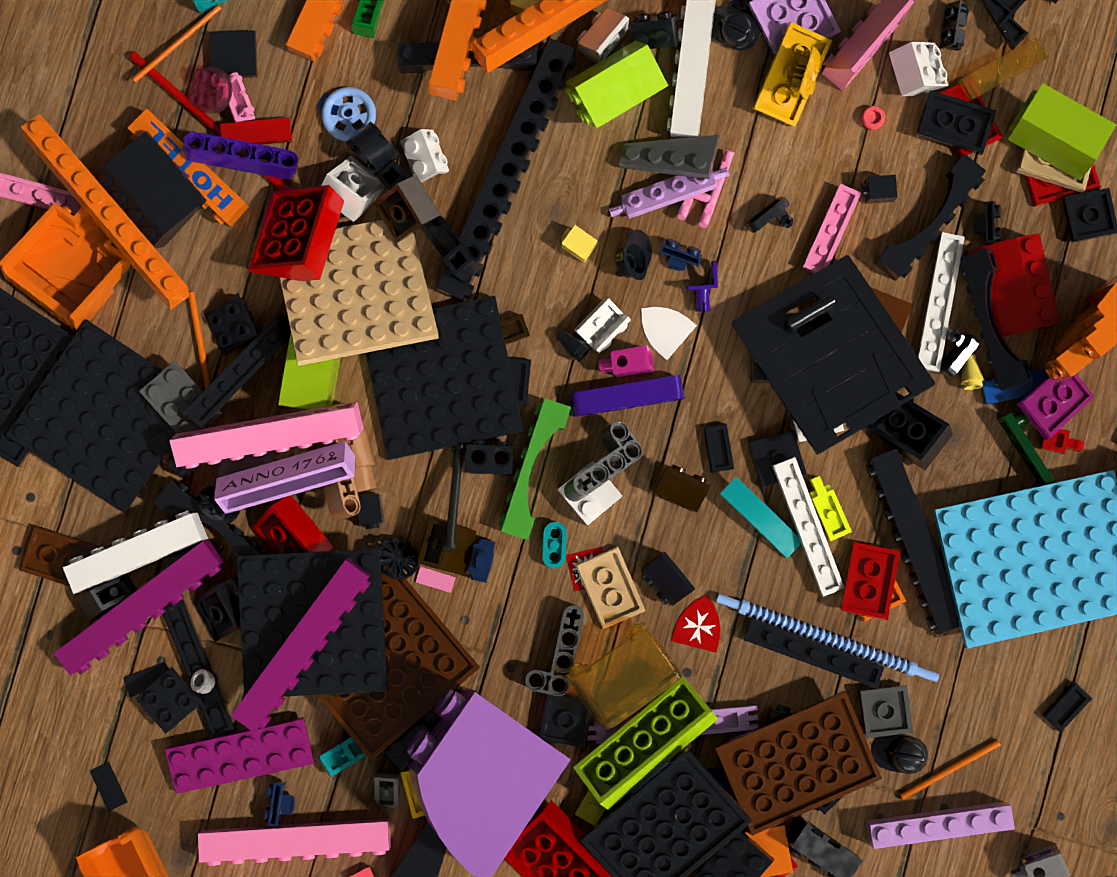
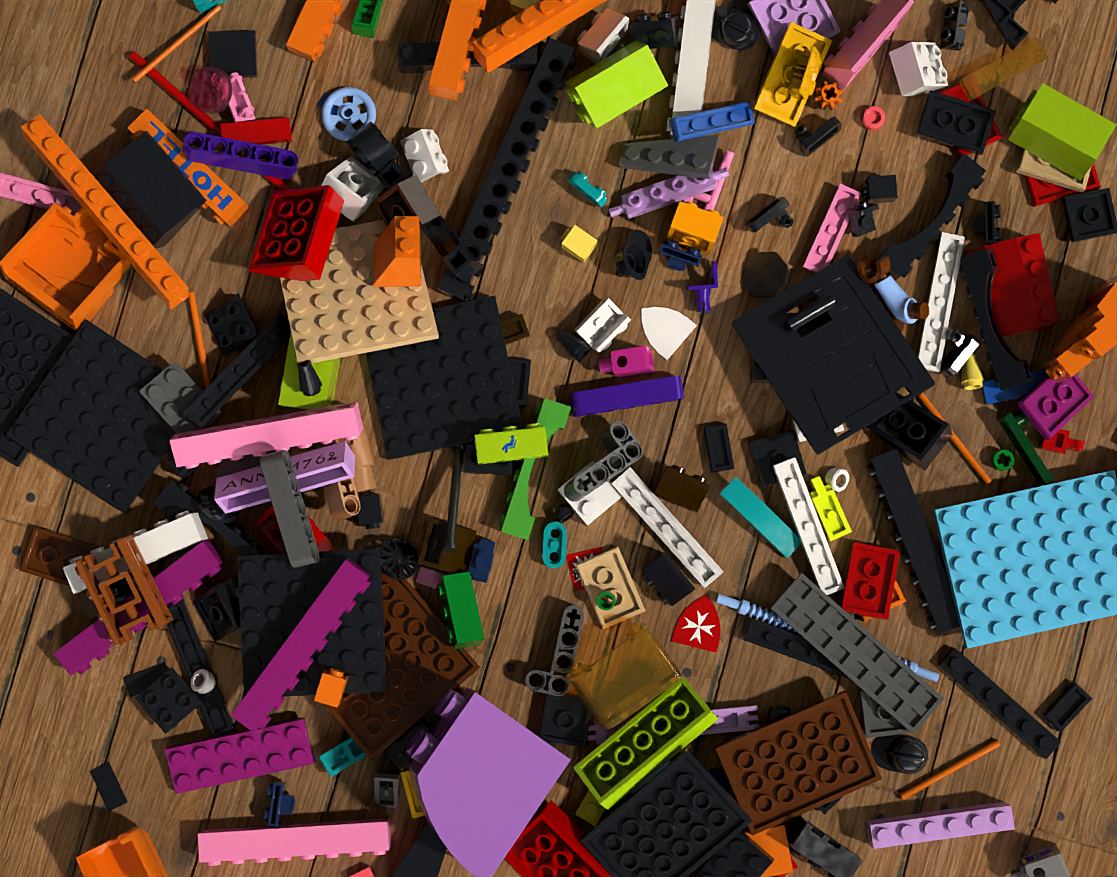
none -> dark orange fence [75,535,174,647]
none -> dark grey beam [260,450,319,568]
none -> black cone [297,360,322,396]
none -> orange brick [314,668,348,708]
none -> orange slope [374,216,421,287]
none -> green brick [437,572,485,650]
none -> lime brick [475,423,548,464]
none -> black hinge [554,503,575,524]
none -> teal plate [566,171,607,208]
none -> green hinge [597,591,616,611]
none -> white plate [612,467,724,588]
none -> light orange slope [666,201,724,255]
none -> blue tile [669,101,755,142]
none -> pearl dark grey piece [743,252,788,298]
none -> dark grey plate [770,573,944,735]
none -> black piece [794,116,842,157]
none -> orange gear [814,81,843,111]
none -> white piece [825,467,849,492]
none -> black bracket [847,200,879,237]
none -> piece [857,255,929,324]
none -> orange axle [918,393,991,485]
none -> black plate [938,647,1061,759]
none -> green bush [991,450,1015,471]

